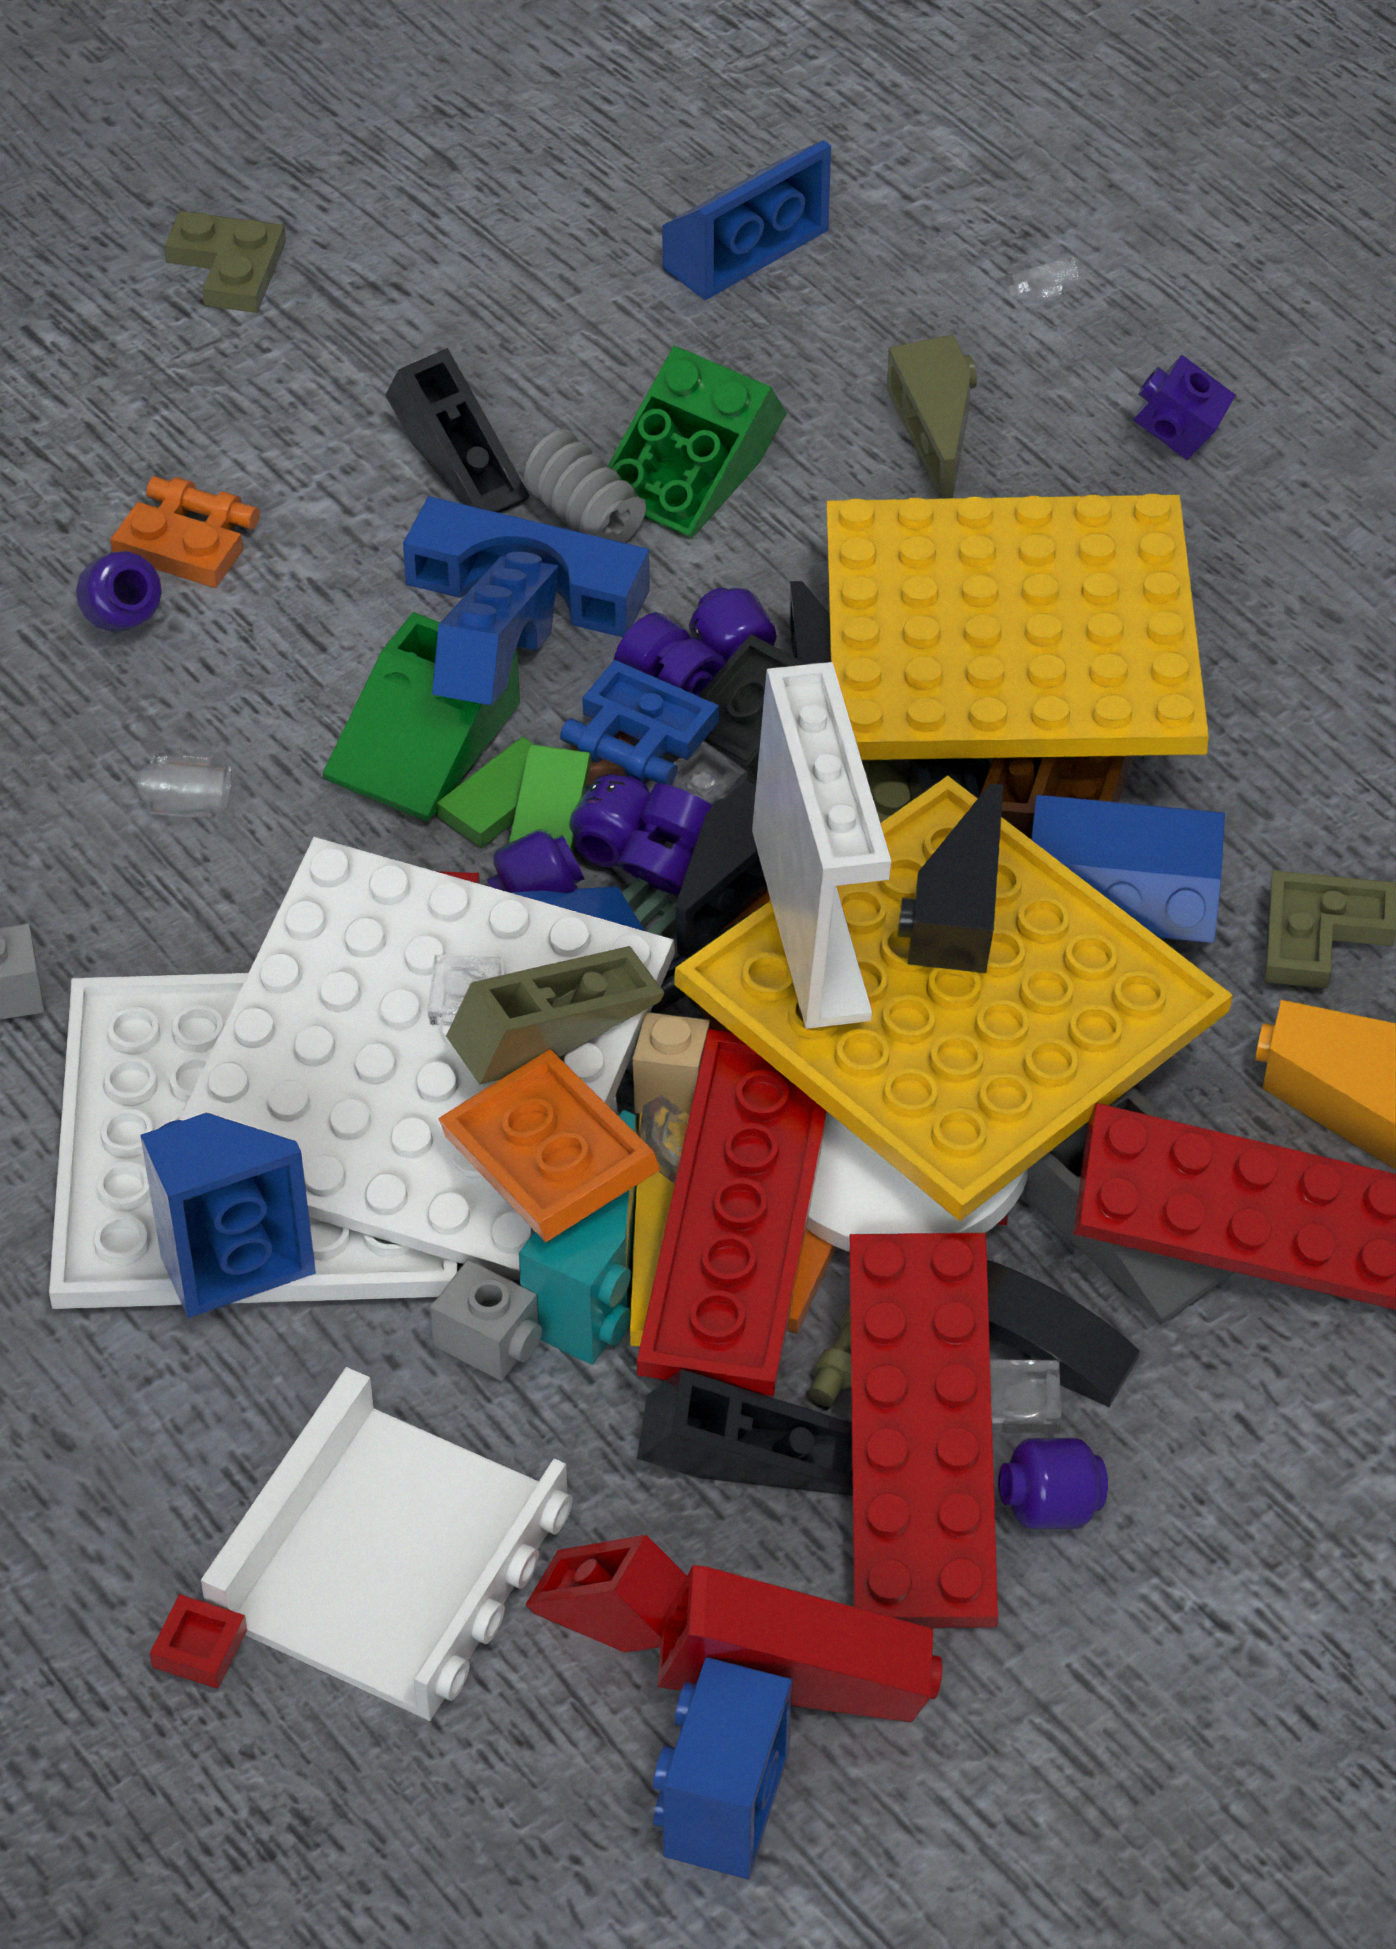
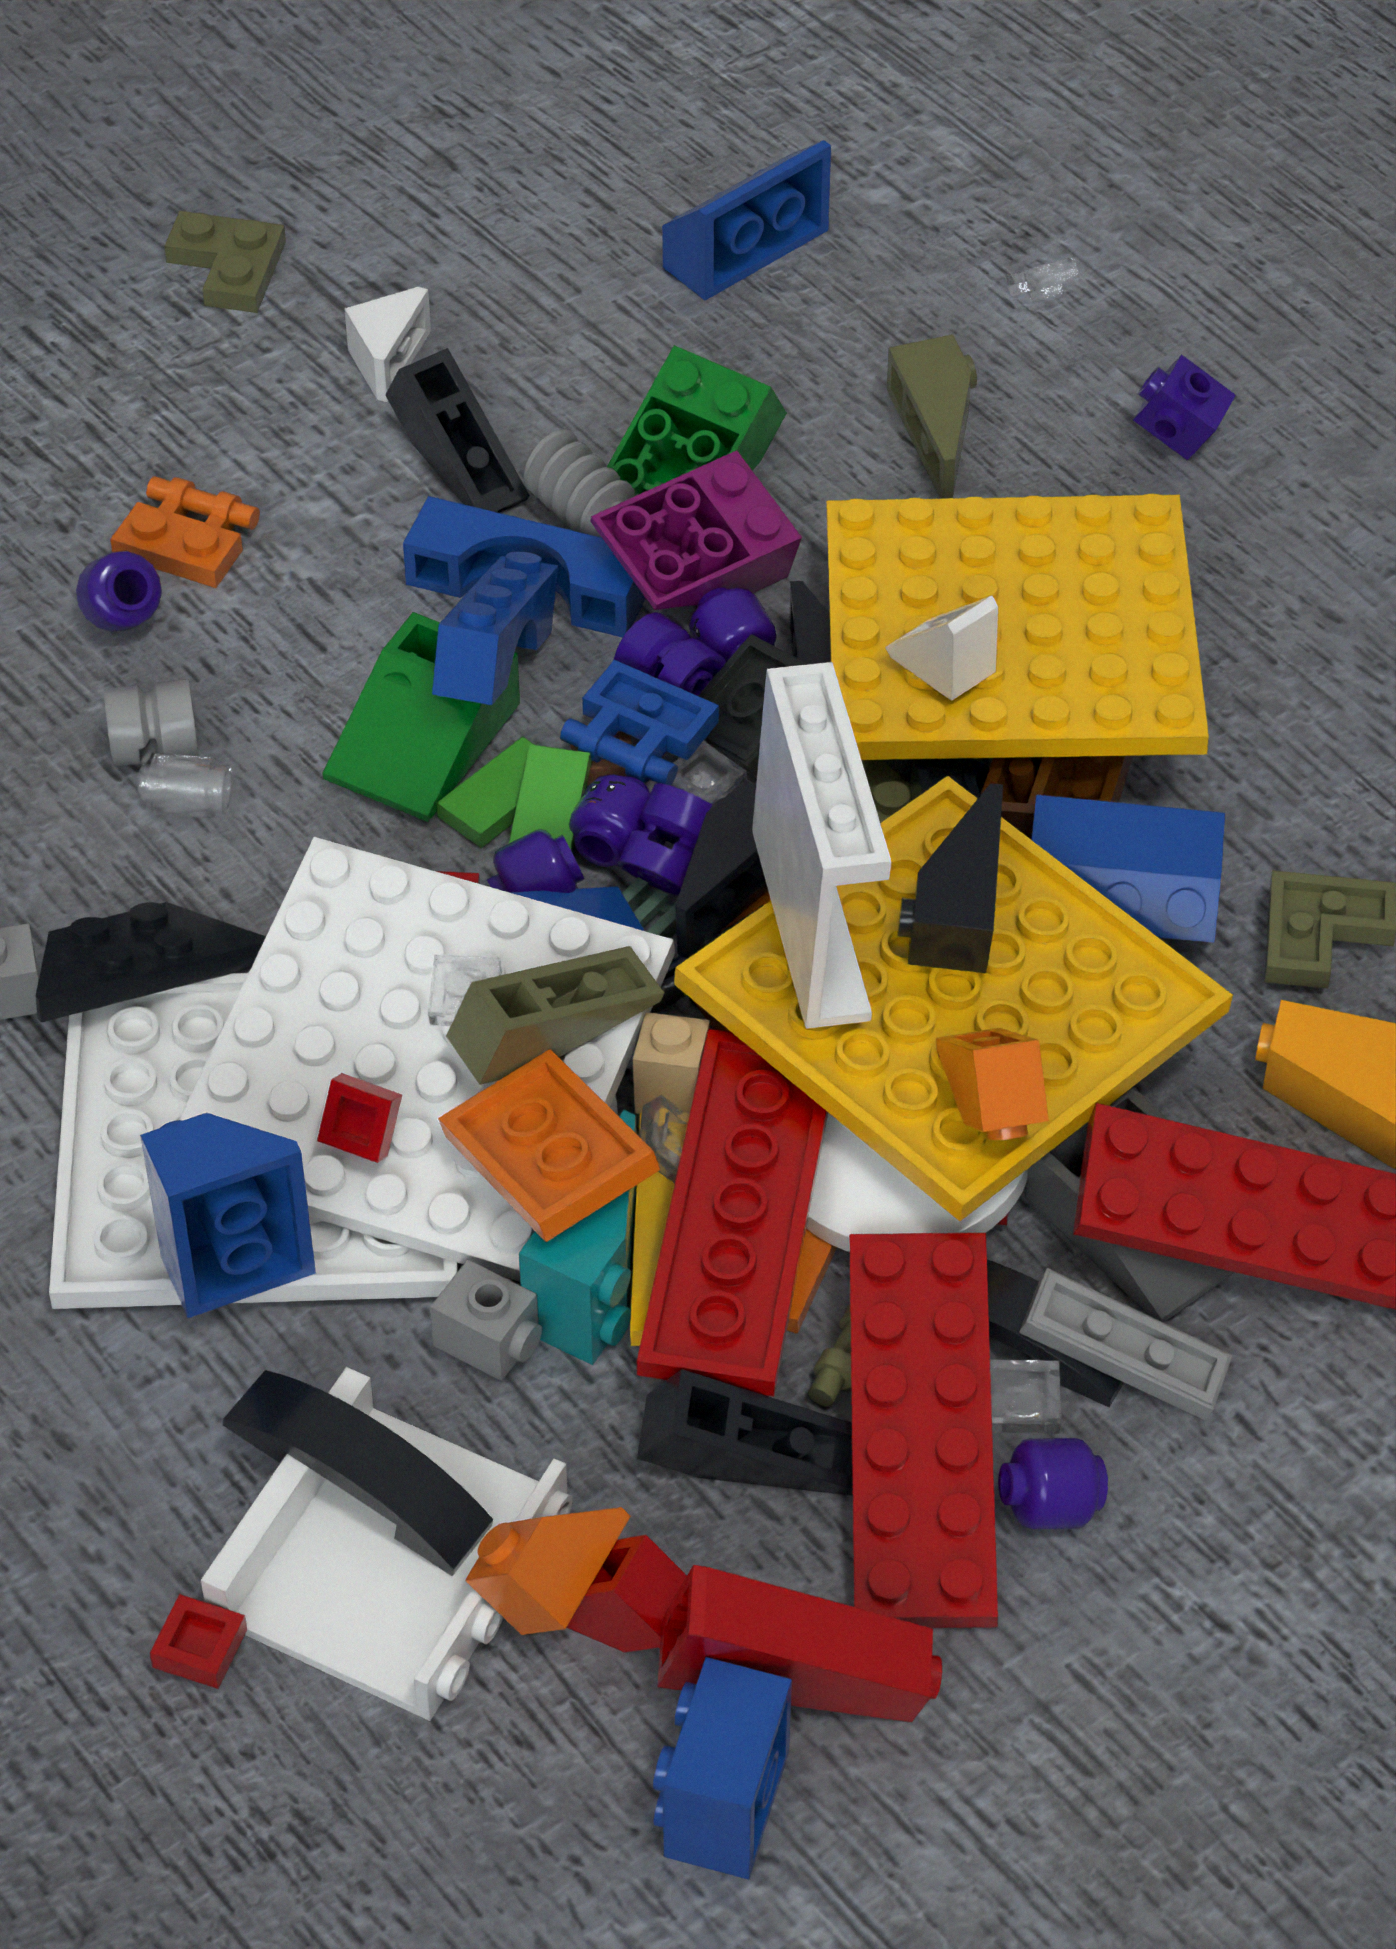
none -> black wing [35,902,266,1023]
none -> light grey wheel [103,679,199,767]
none -> black slope [223,1370,493,1576]
none -> red plate [317,1073,402,1163]
none -> white slope [345,287,431,402]
none -> orange slope [465,1507,631,1635]
none -> magenta slope [590,450,802,610]
none -> white slope [885,596,998,701]
none -> orange slope [936,1028,1049,1140]
none -> light grey tile [1019,1268,1232,1420]

